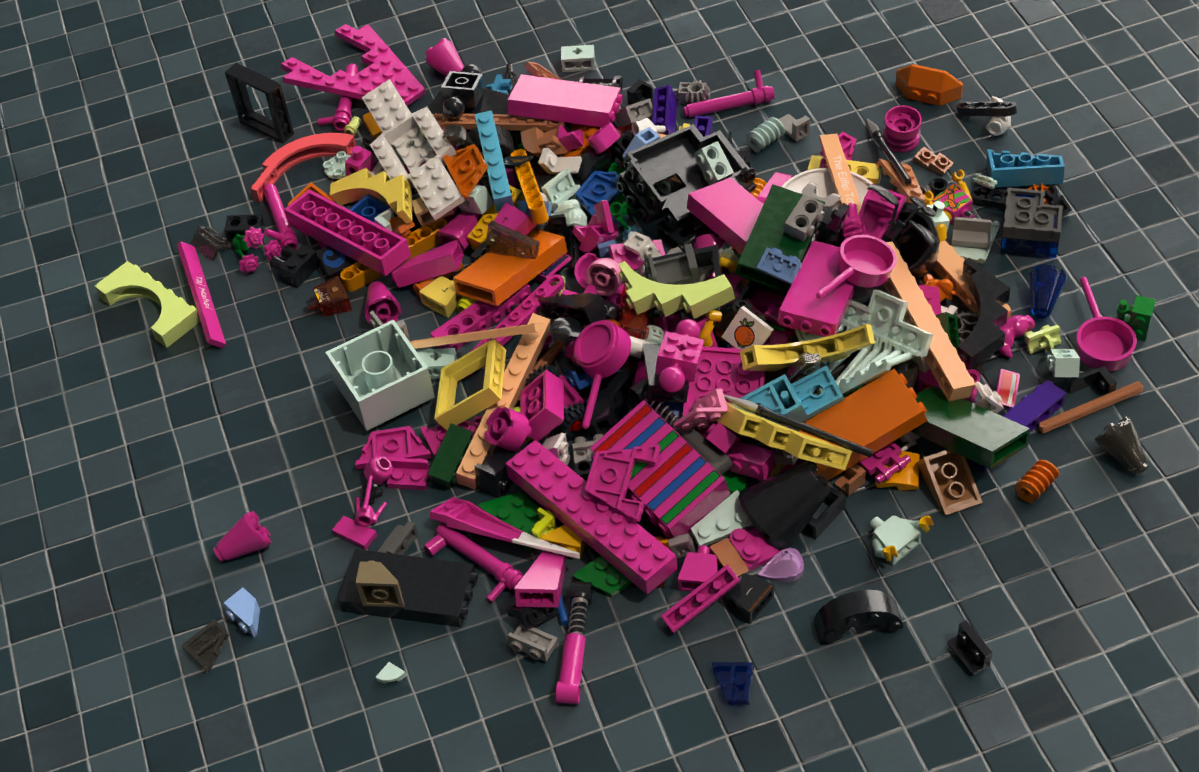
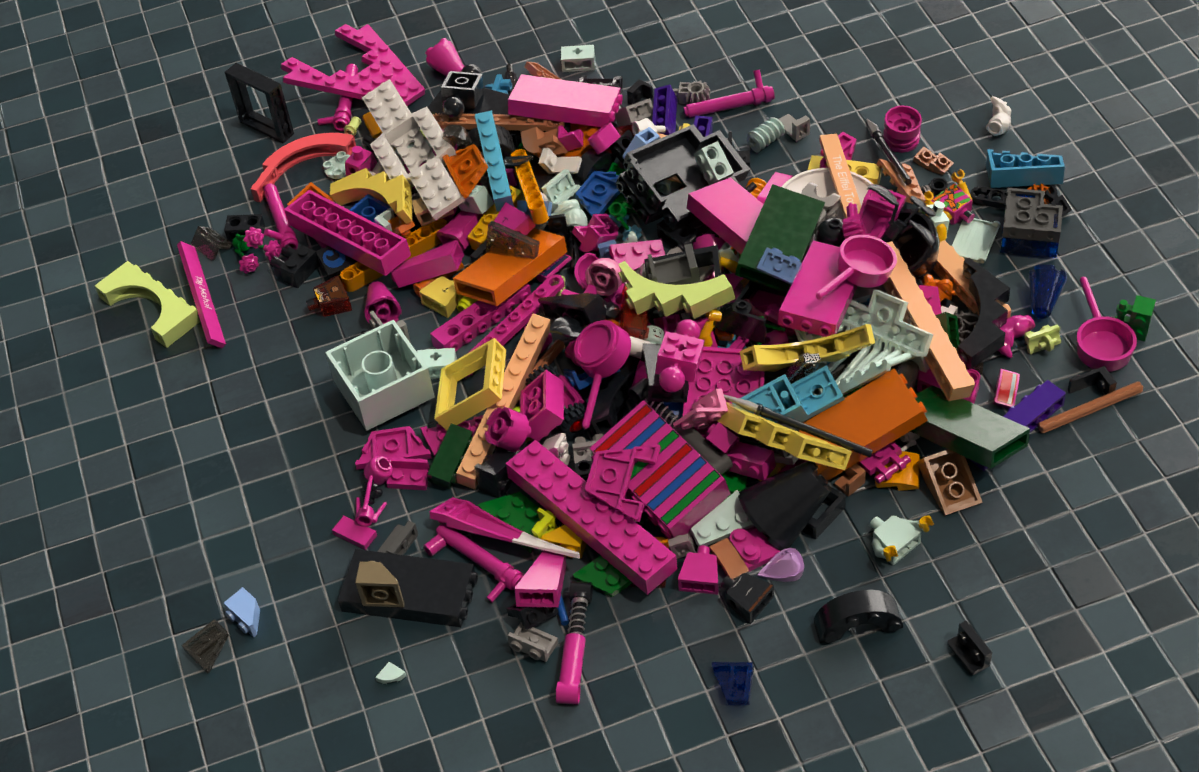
dark pink cone [213,511,272,562] -> none
light nougat tile [409,322,545,349] -> none
dark pink tile [594,200,615,234] -> none
white bracket [623,231,661,264] -> none
dark pink brick [661,564,741,633] -> none
white tile [722,306,774,349] -> none
black plate [739,167,756,183] -> none
light grey brick [784,194,825,242] -> none
black bracket [807,203,850,232] -> none
orange wedge [895,64,963,106] -> none
light grey panel [951,217,992,248] -> none
black beam [956,102,1018,117] -> none
light aqua axle [973,173,997,189] -> none
white bracket [974,381,1004,414] -> none
orange piece [1015,460,1060,503] -> none
light aqua brick [1046,349,1080,377] -> none
clear smoke cone [1094,416,1149,476] -> none

